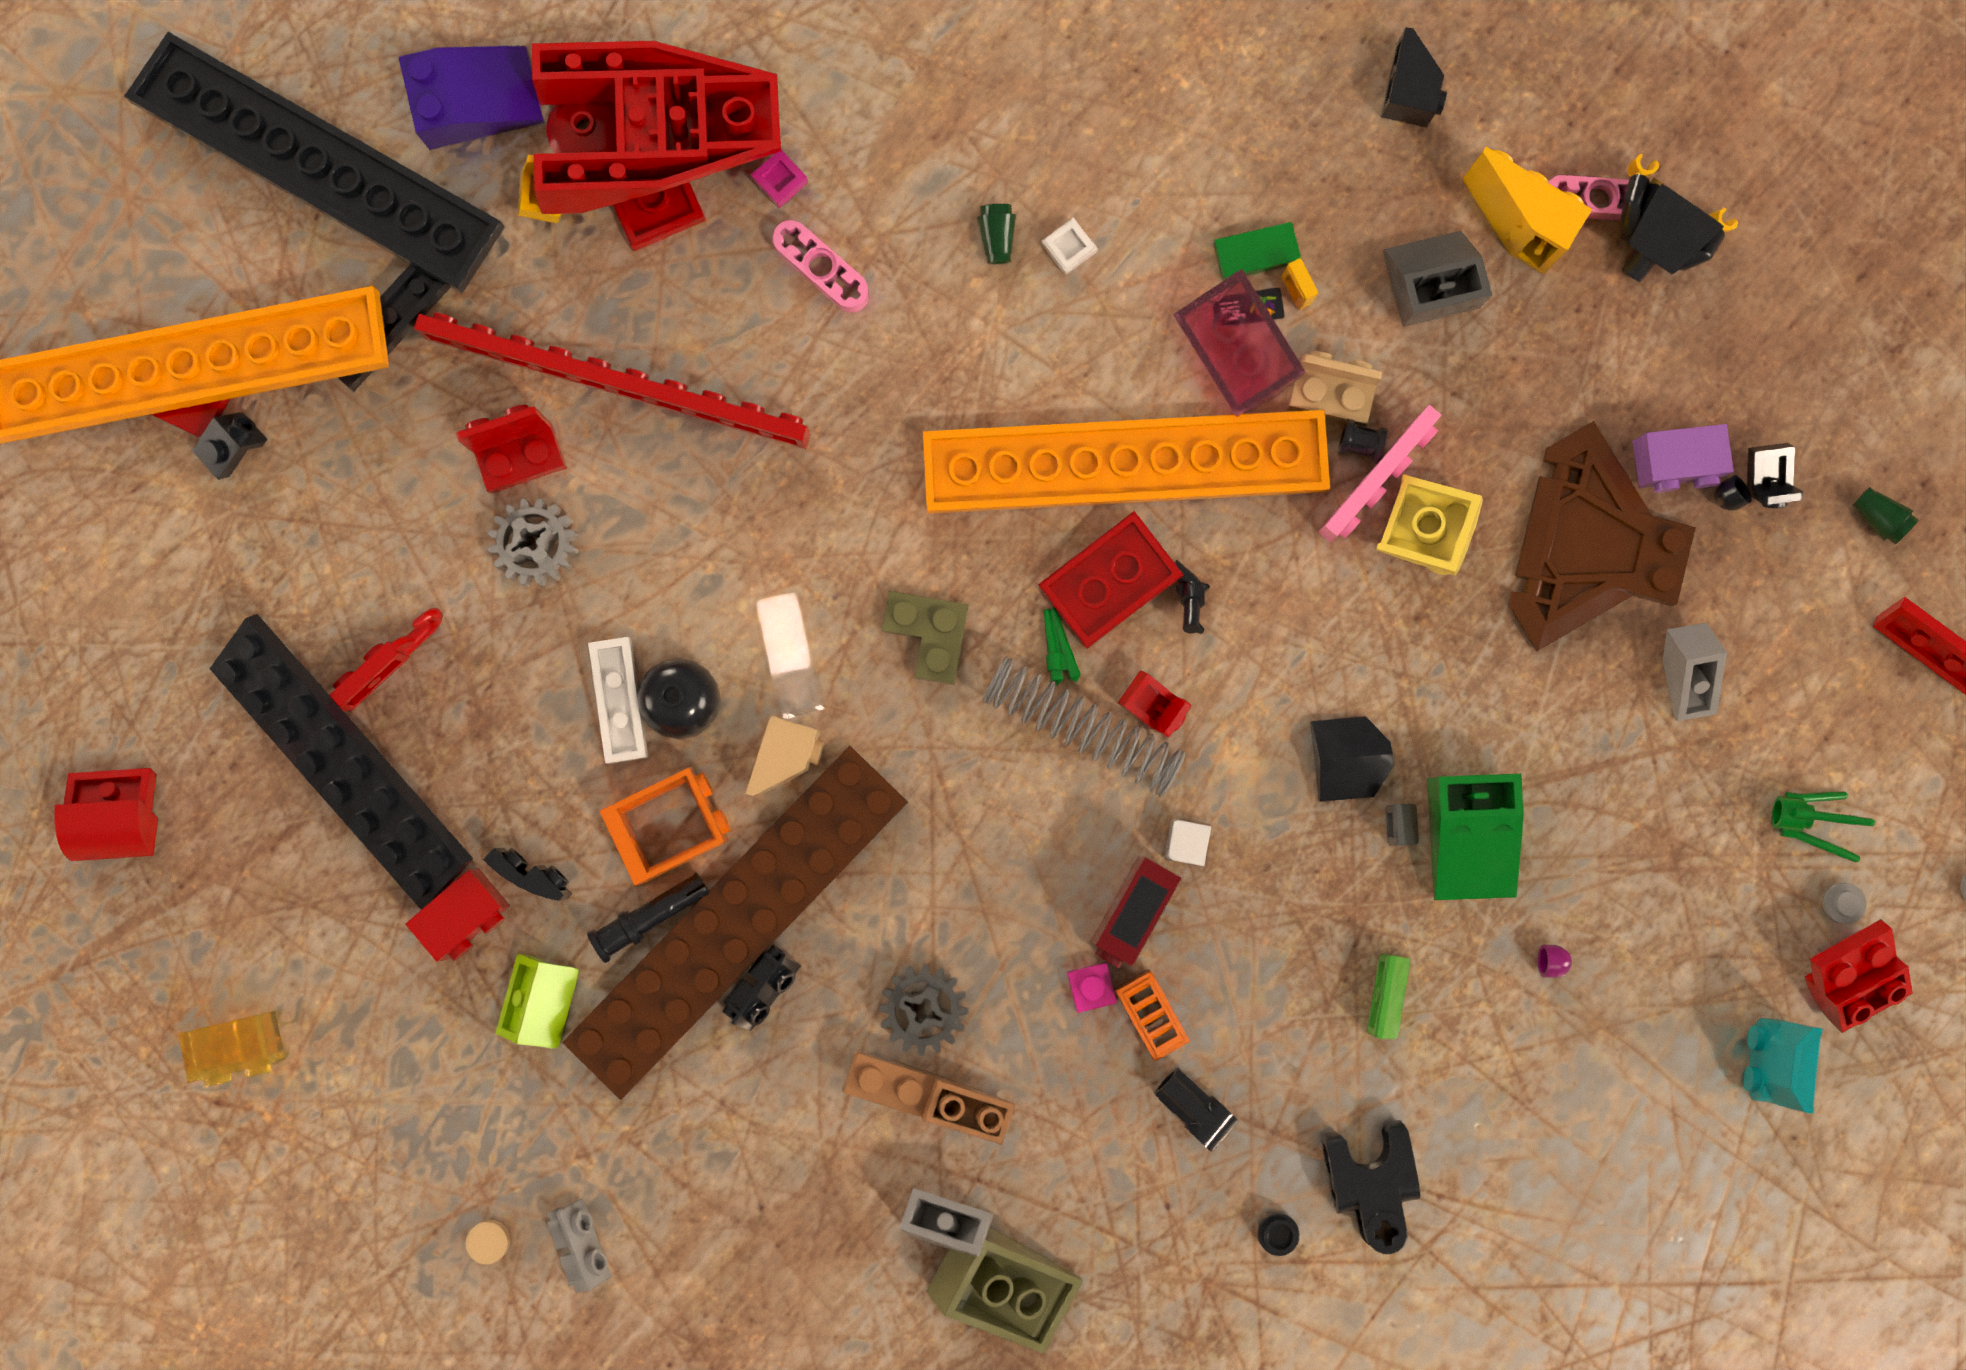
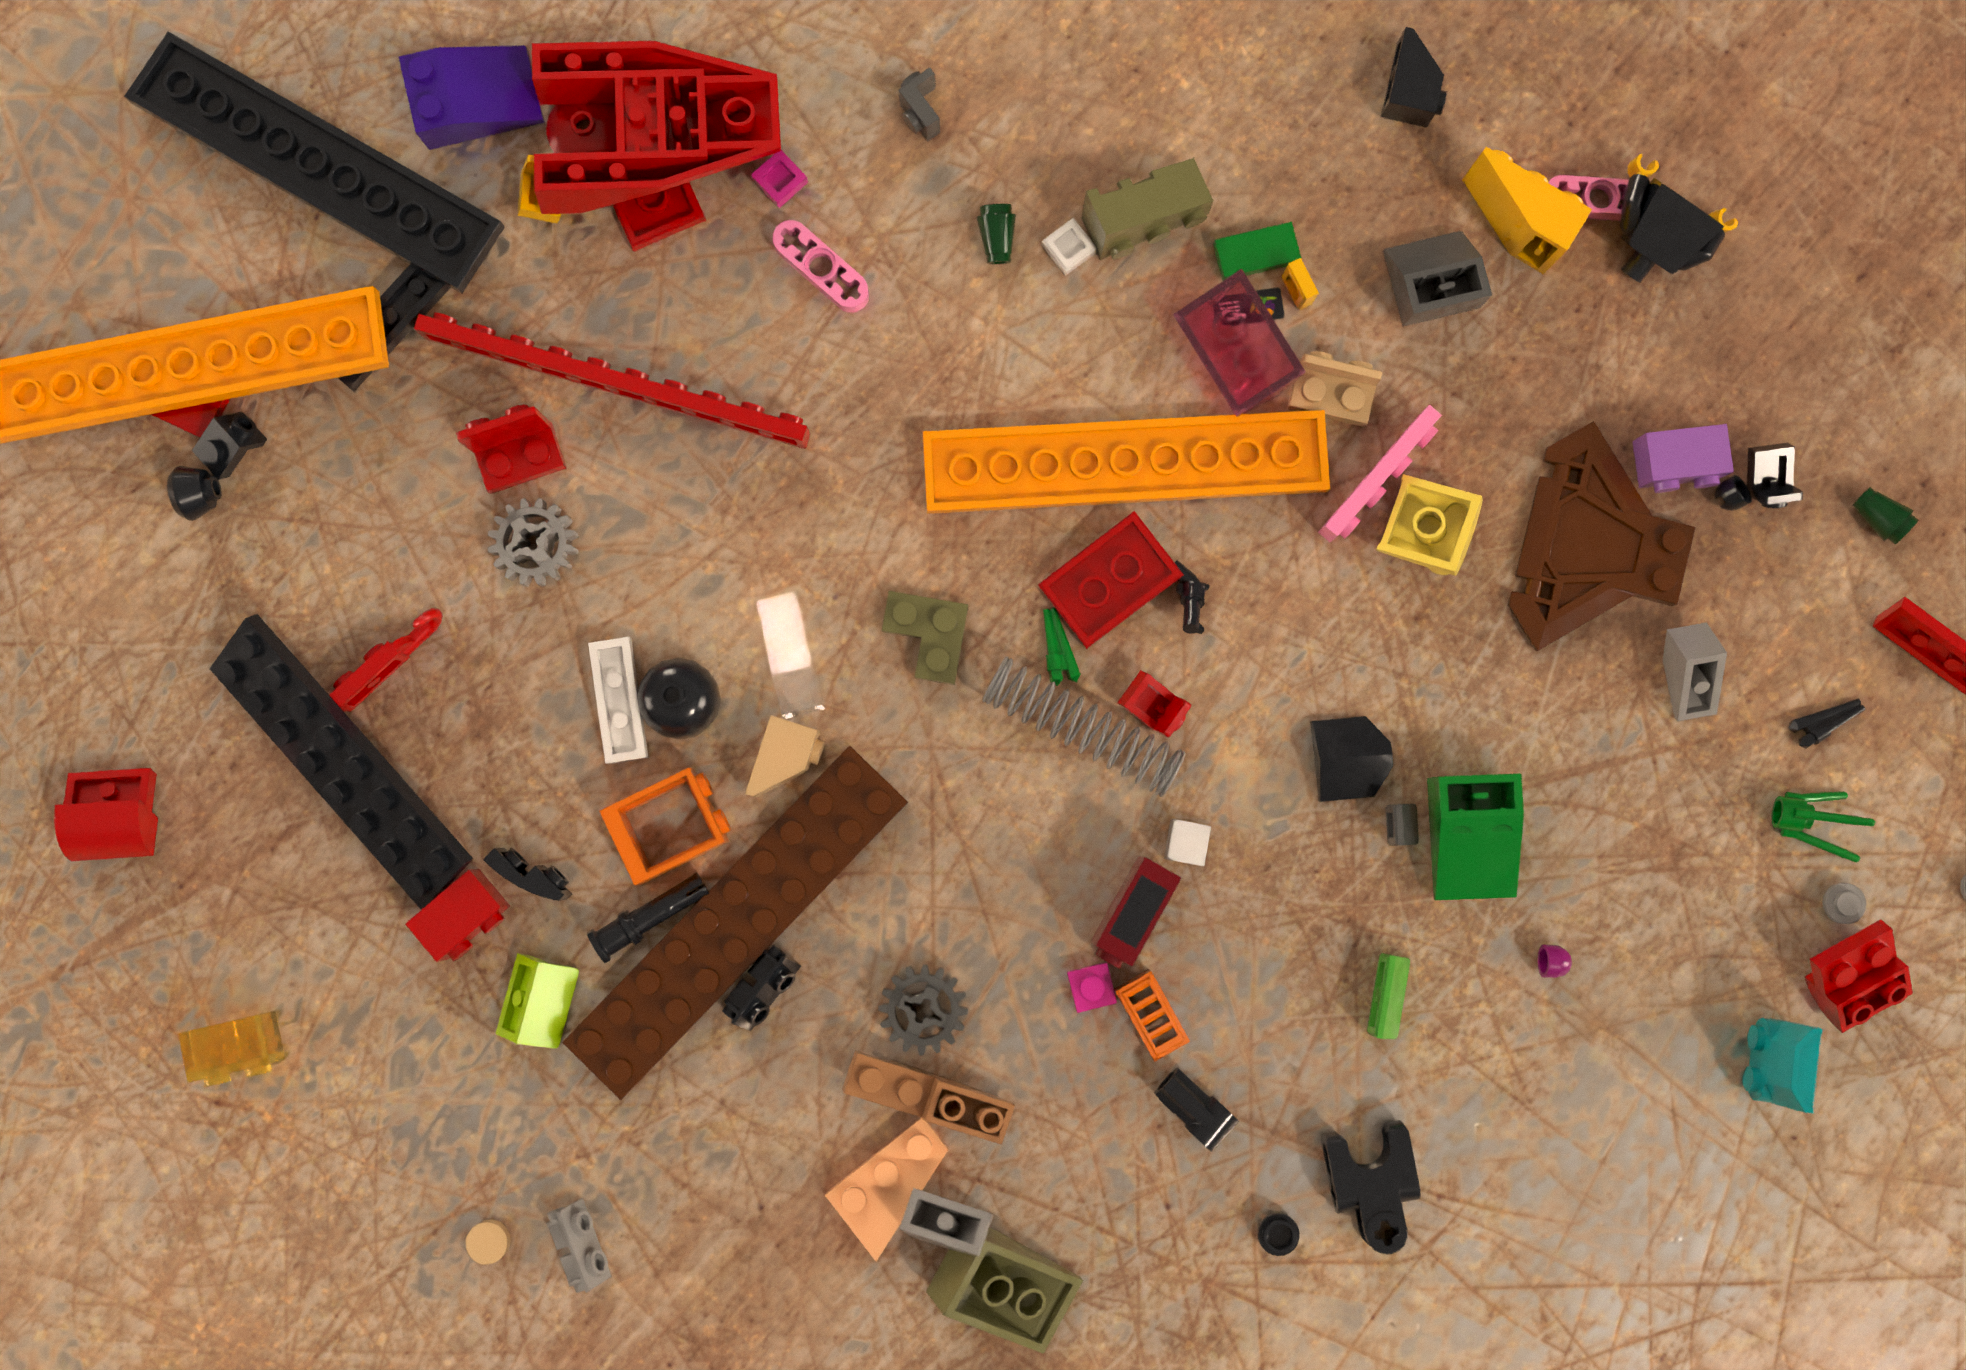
black bush [1338,418,1388,464] -> none
none -> black cone [167,466,222,521]
none -> light nougat wing [825,1117,949,1261]
none -> dark grey bracket [898,68,940,142]
none -> olive wedge [1081,158,1213,260]
none -> black piece [1789,699,1865,749]

